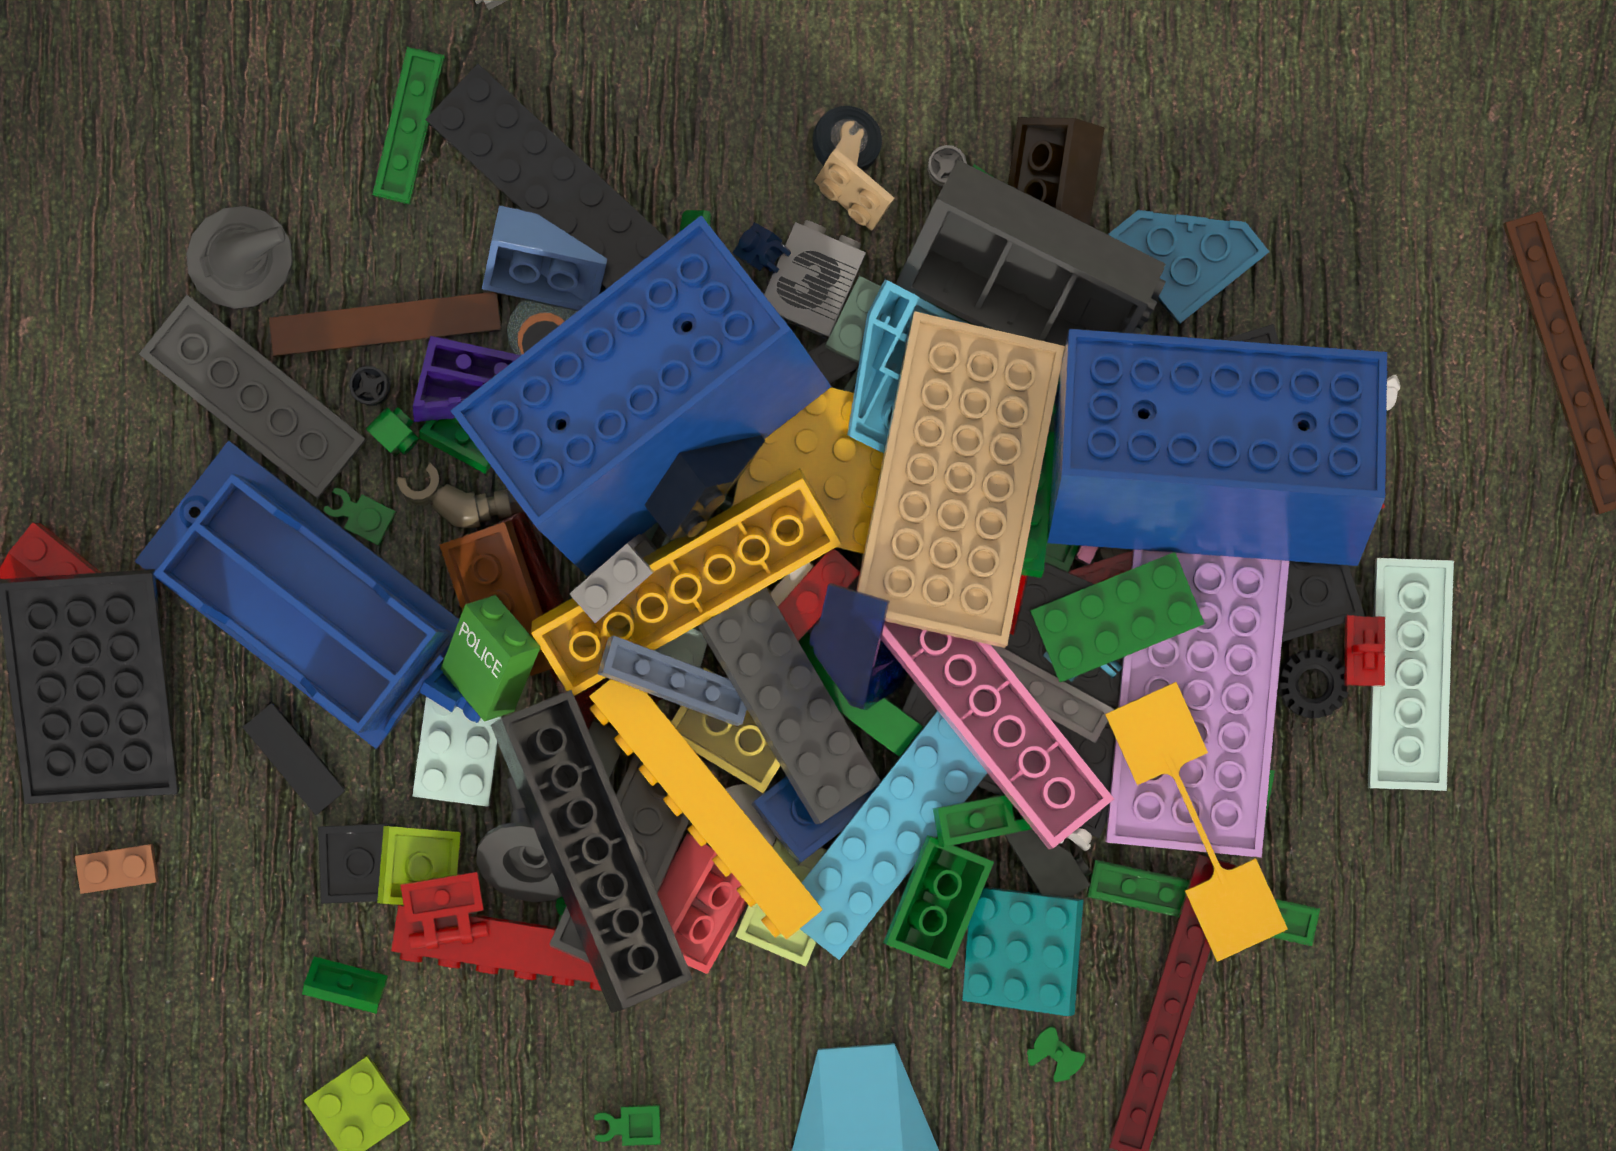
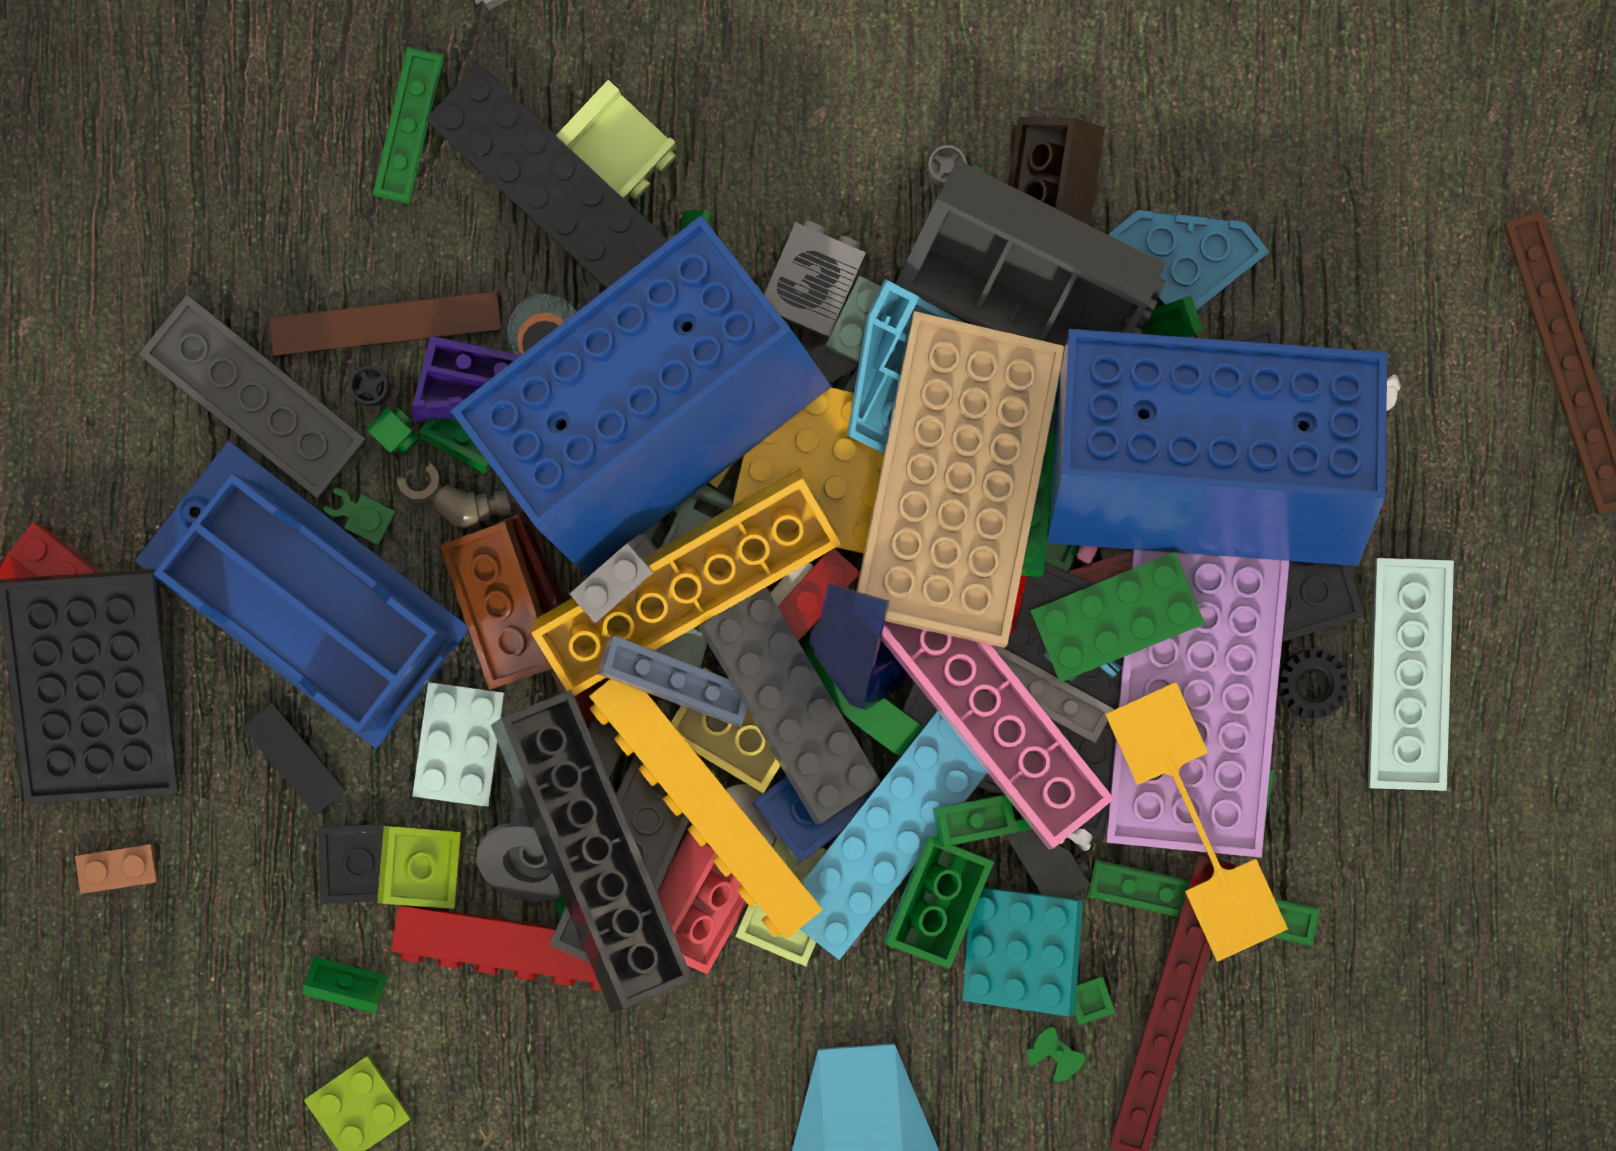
dark grey piece [186,206,293,309] -> none
red plate [400,871,488,950] -> none
blue plate [420,662,481,723] -> none
bright green brick [440,595,540,722] -> none
medium blue slope [482,205,607,310] -> none
green plate [594,1104,661,1146] -> none
black slope [645,435,765,540] -> none
dark blue plate [732,222,791,273] -> none
tan plate [812,106,895,231] -> none
red hips [1344,615,1385,687] -> none
none -> yellowish green panel [556,80,677,201]
none -> green plate [1075,975,1115,1026]
none -> green plate [1140,295,1204,338]

